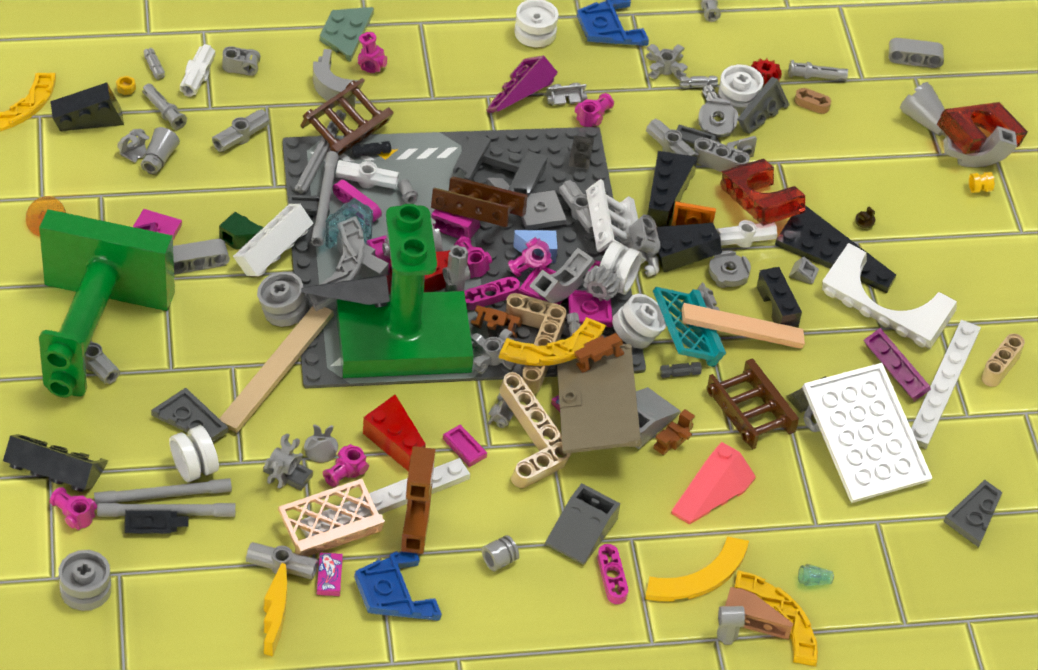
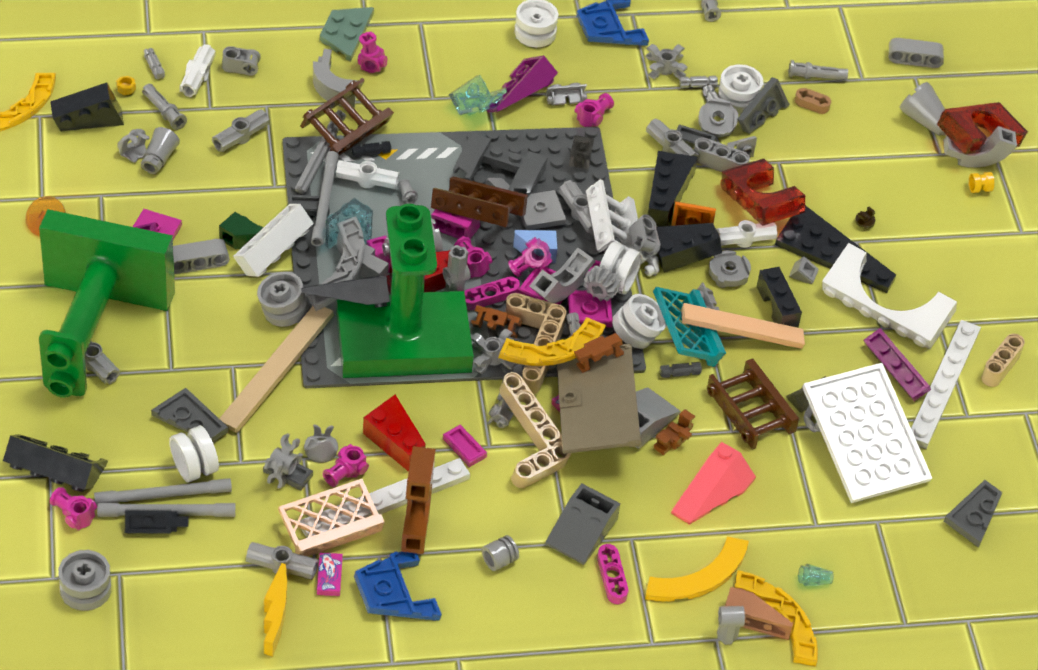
dark pink beam [332,180,382,223] -> none
red gear [751,58,782,87] -> none
none -> clear light blue bracket [448,75,507,116]

